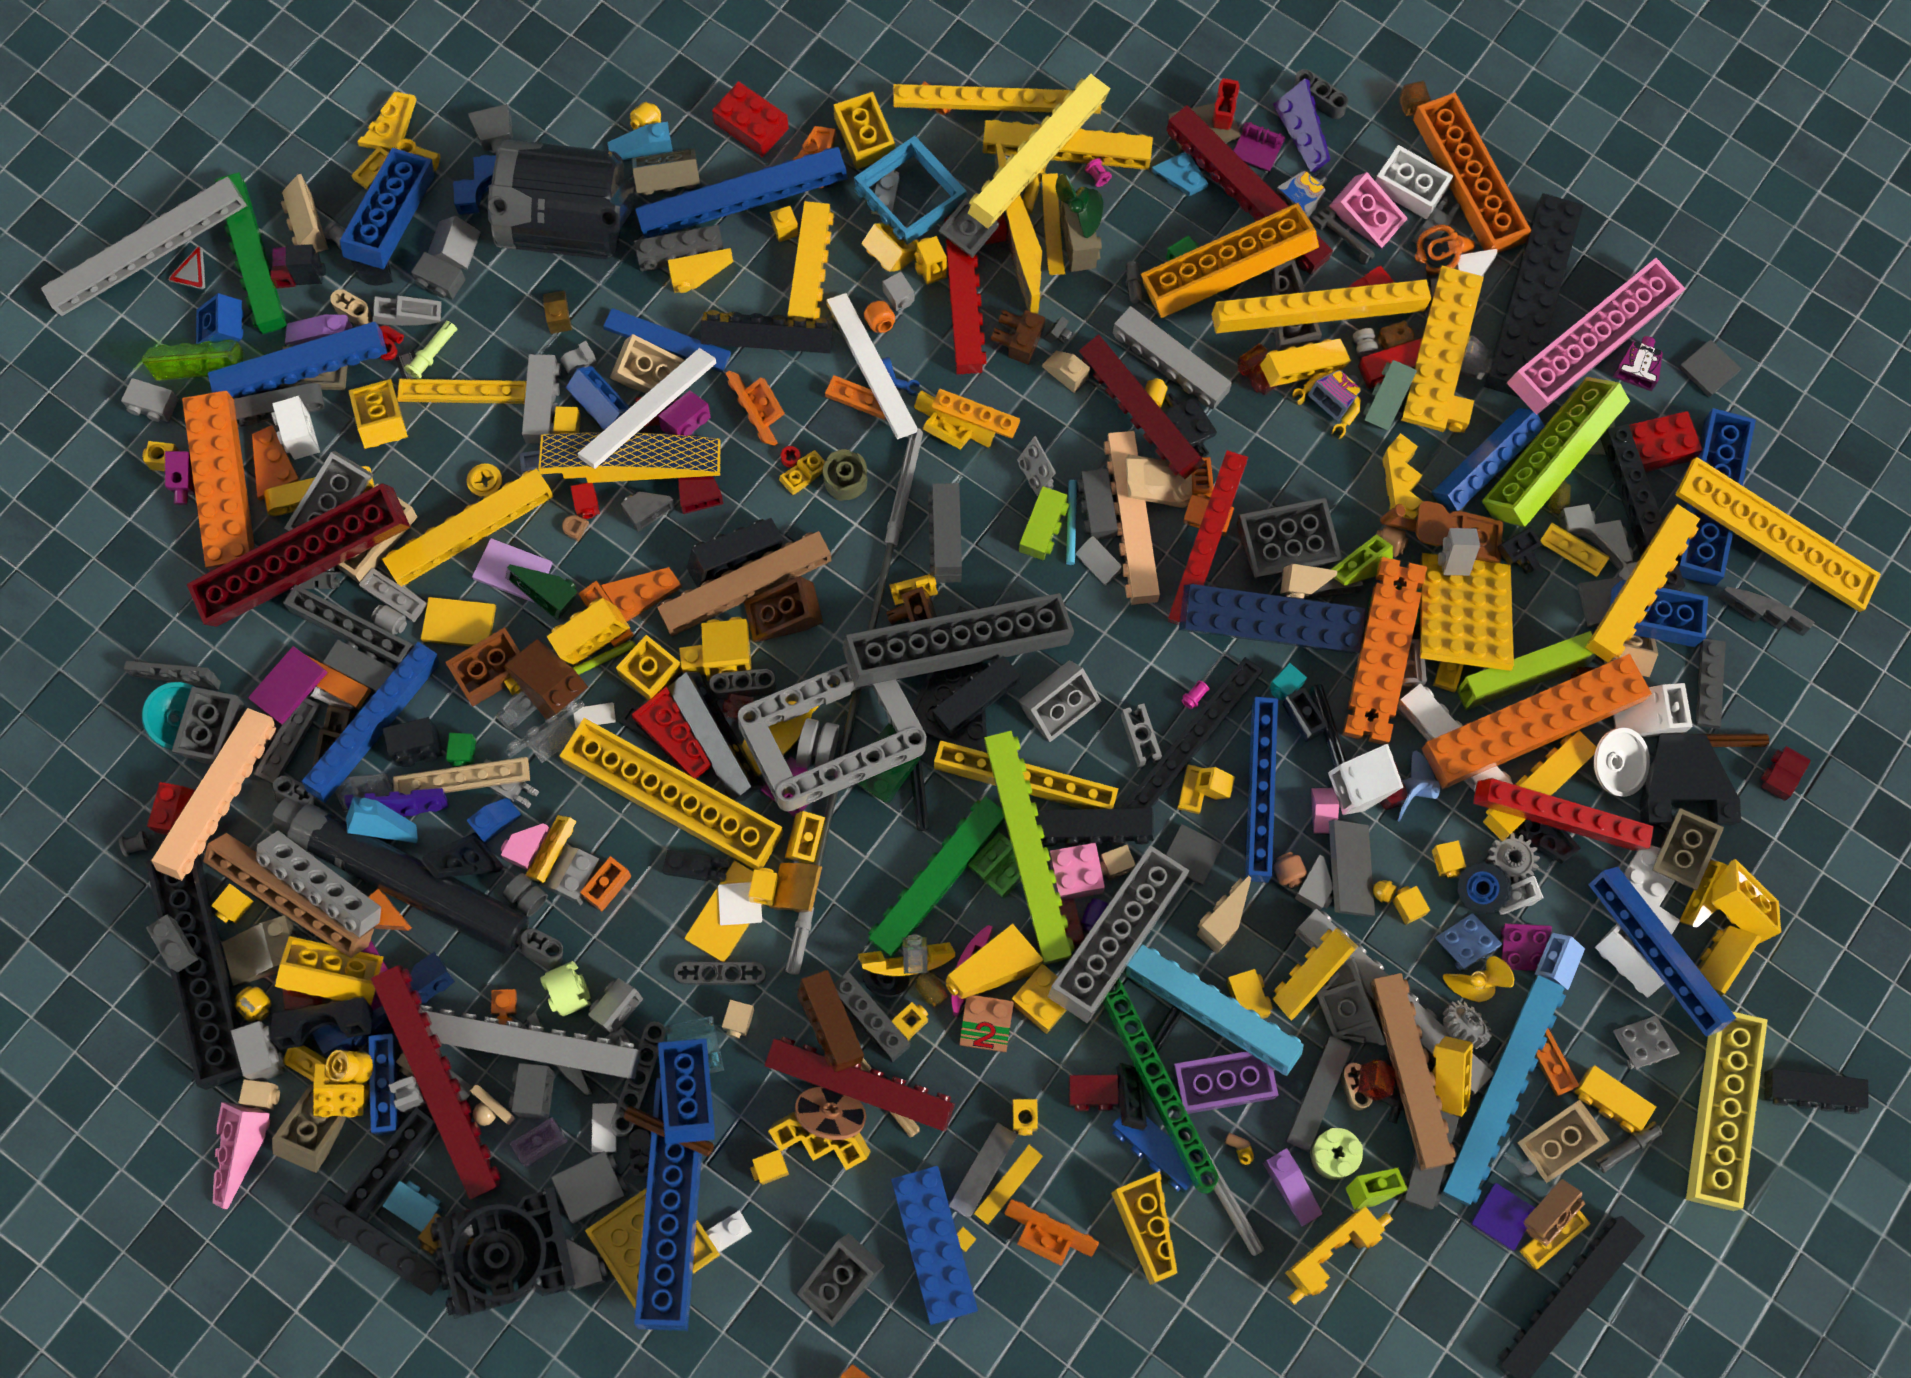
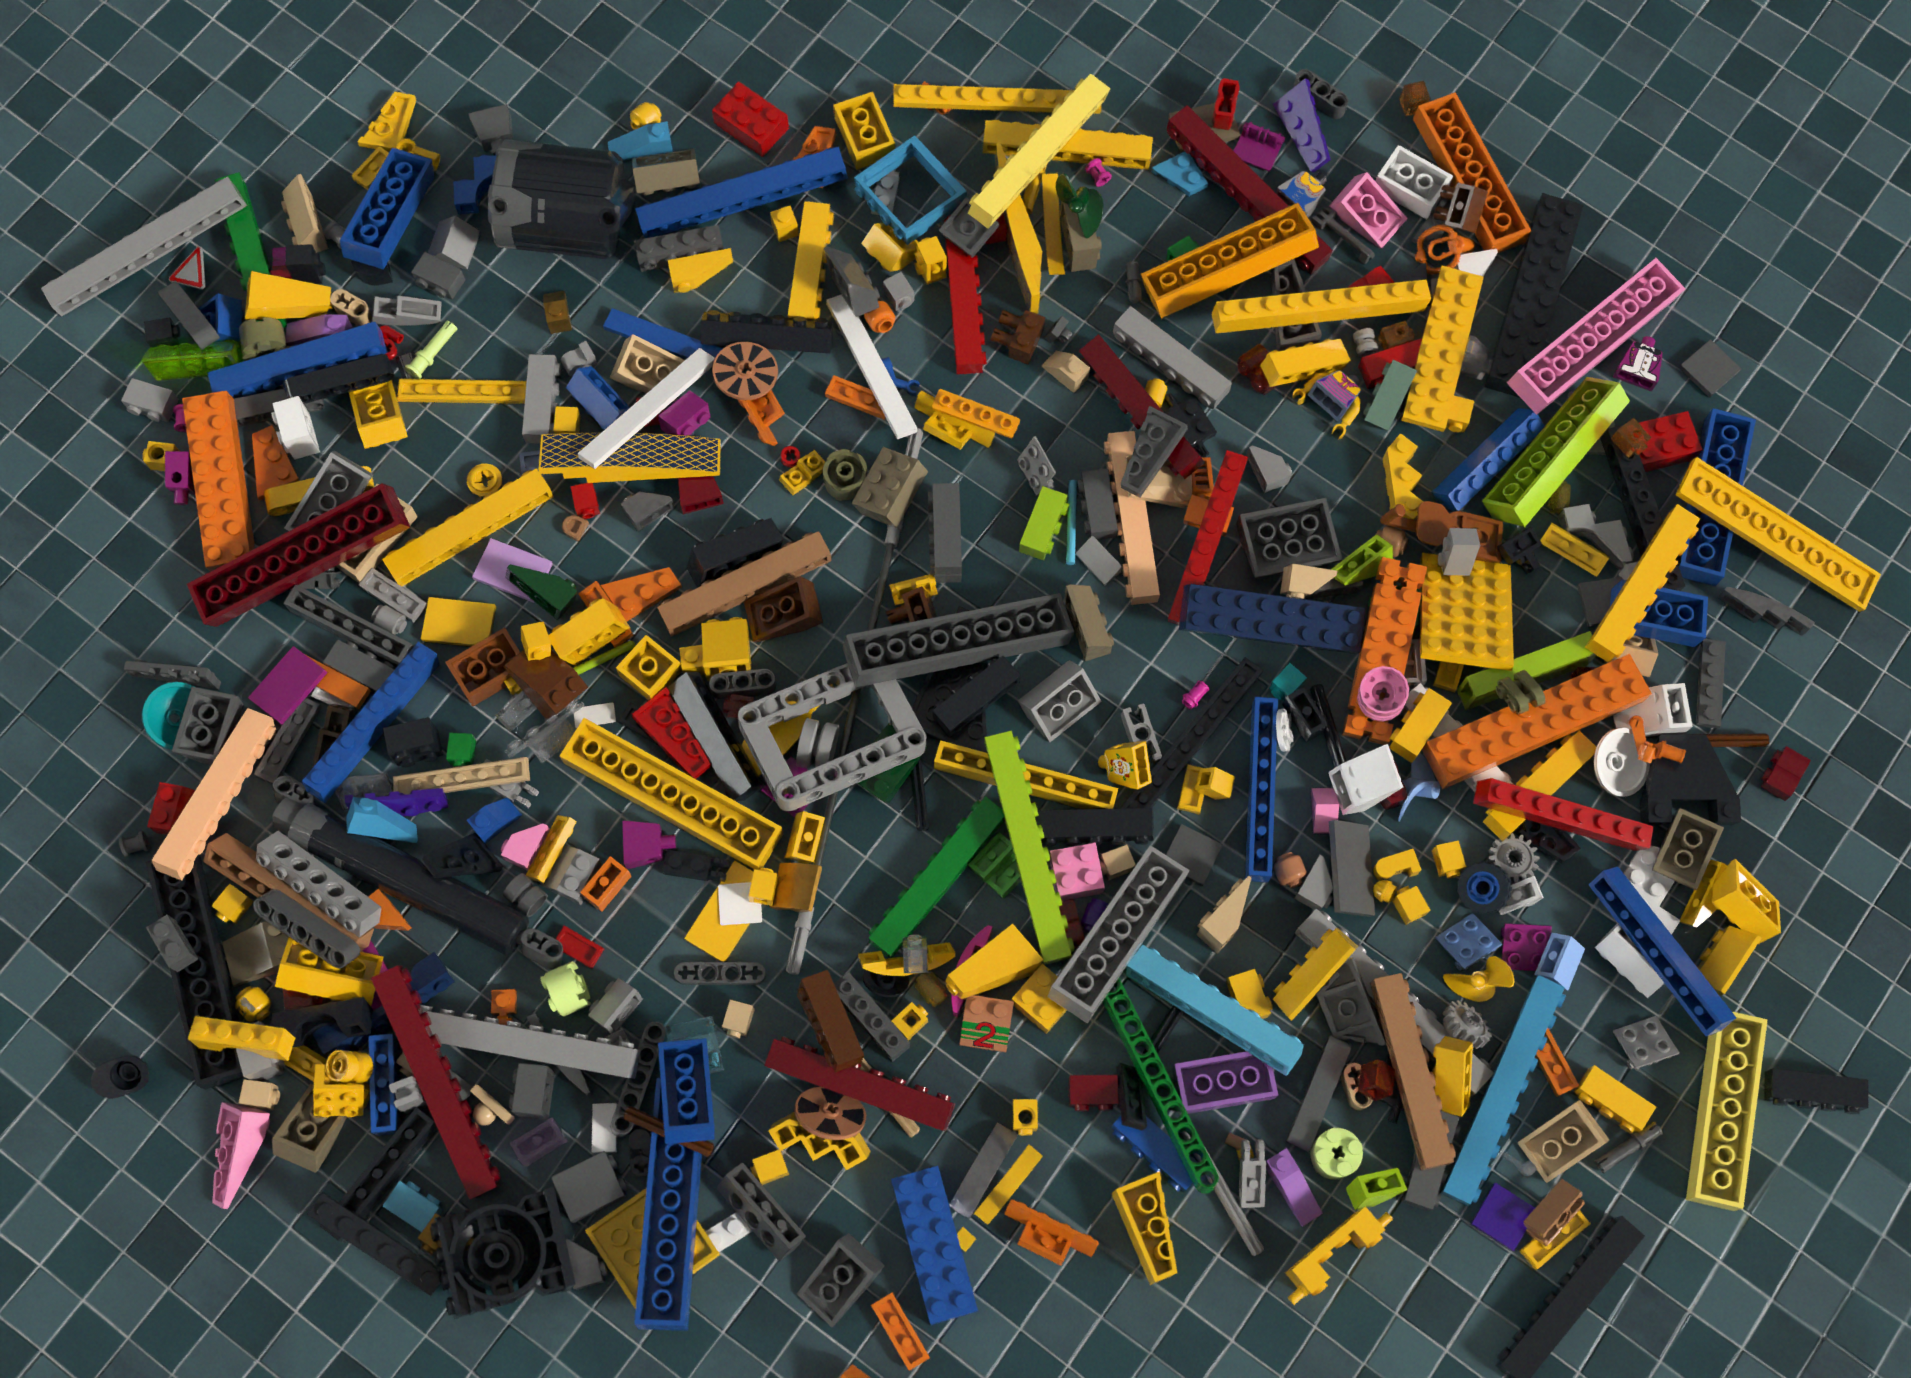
none -> black piece [91,1055,150,1099]
none -> black brick [144,317,181,350]
none -> dark grey beam [157,280,220,350]
none -> dark pink bush [173,404,187,432]
none -> yellow arch [188,1016,295,1061]
none -> olive brick [239,317,287,360]
none -> yellow slope [245,271,333,320]
none -> dark grey beam [253,889,360,968]
none -> black beam [283,354,395,404]
none -> yellow brick [521,621,551,661]
none -> red tile [555,925,604,969]
none -> magenta torso [622,821,676,869]
none -> nougat piece [712,342,778,400]
none -> dark grey brick [716,1162,806,1262]
none -> dark grey slope [824,246,880,317]
none -> dark tan brick [852,447,928,528]
none -> orange plate [871,1293,930,1371]
none -> dark tan slope [1064,585,1114,661]
none -> yellow torso [1098,741,1152,790]
none -> dark grey wing [1121,406,1188,498]
none -> light grey hinge [1239,1139,1266,1208]
none -> light grey slope [1246,446,1292,493]
none -> white wheel [1276,709,1294,752]
none -> bright pink wheel [1357,666,1409,722]
none -> yellow leg [1373,849,1421,881]
none -> yellow brick [1389,688,1452,763]
none -> reddish brown brick [1434,183,1488,233]
none -> olive brick [1496,670,1546,714]
none -> clear orange brick [1611,418,1652,458]
none -> orange pin [1629,715,1686,764]

